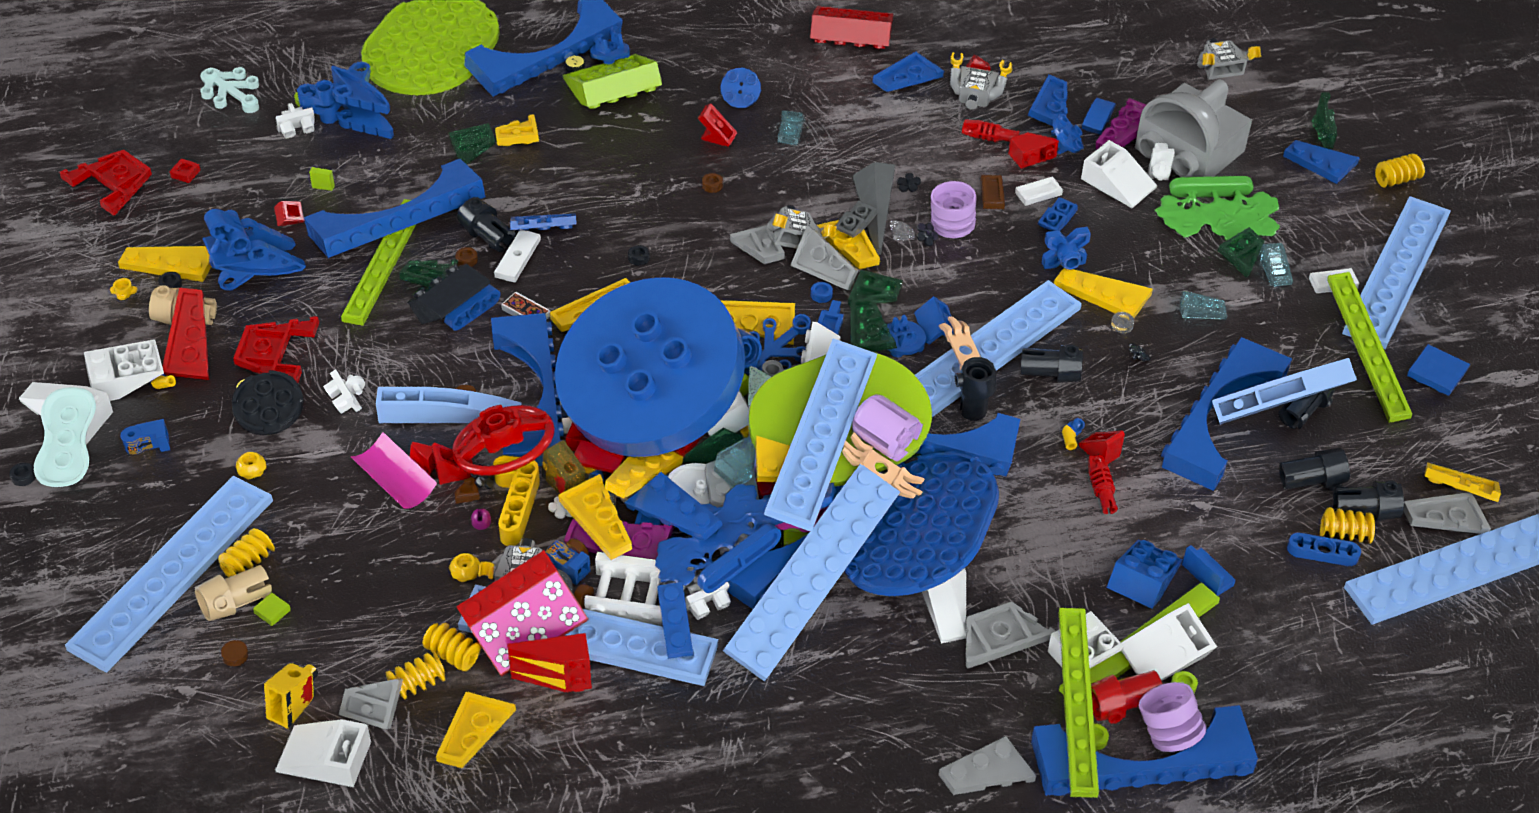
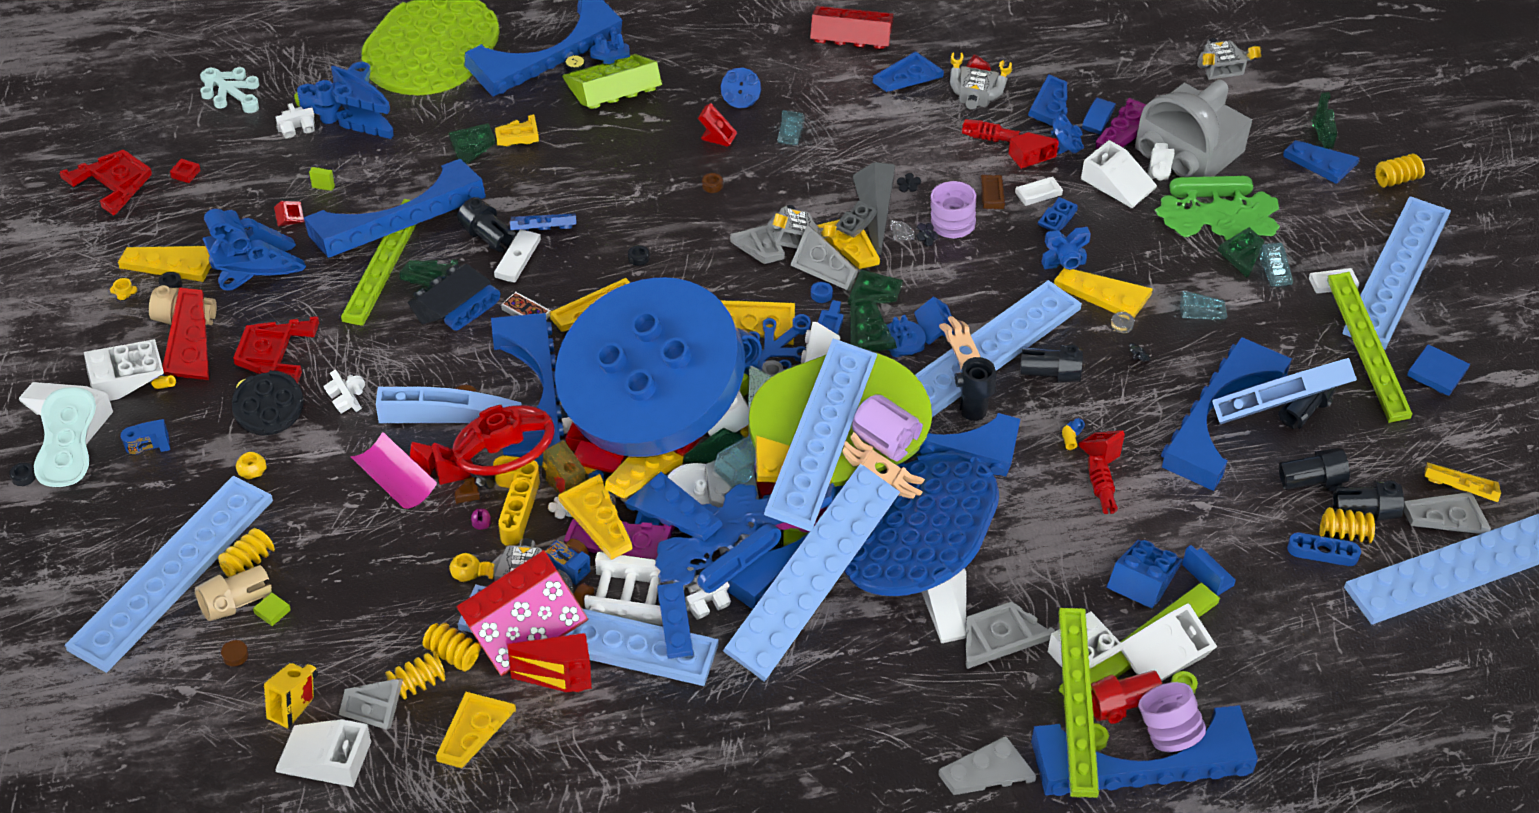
reddish brown tile [455,247,478,267] -> none

